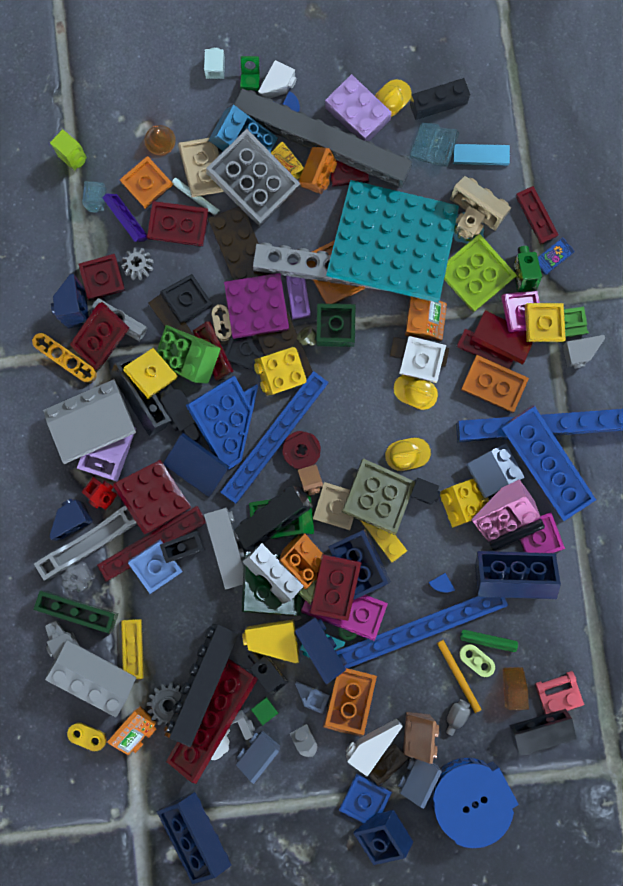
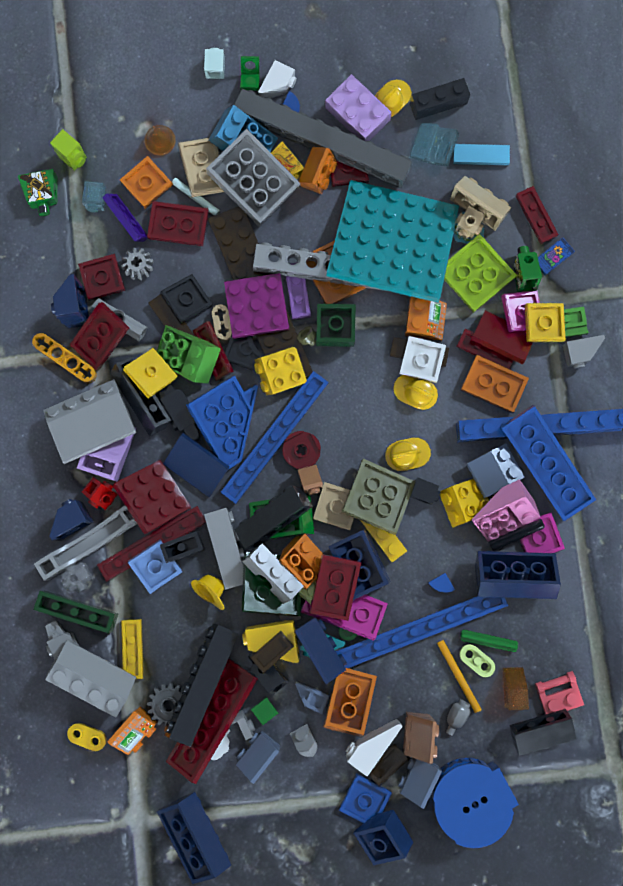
none -> torso [18,169,58,216]
none -> yellow piece [191,575,224,610]
none -> dark brown tile [250,631,294,673]

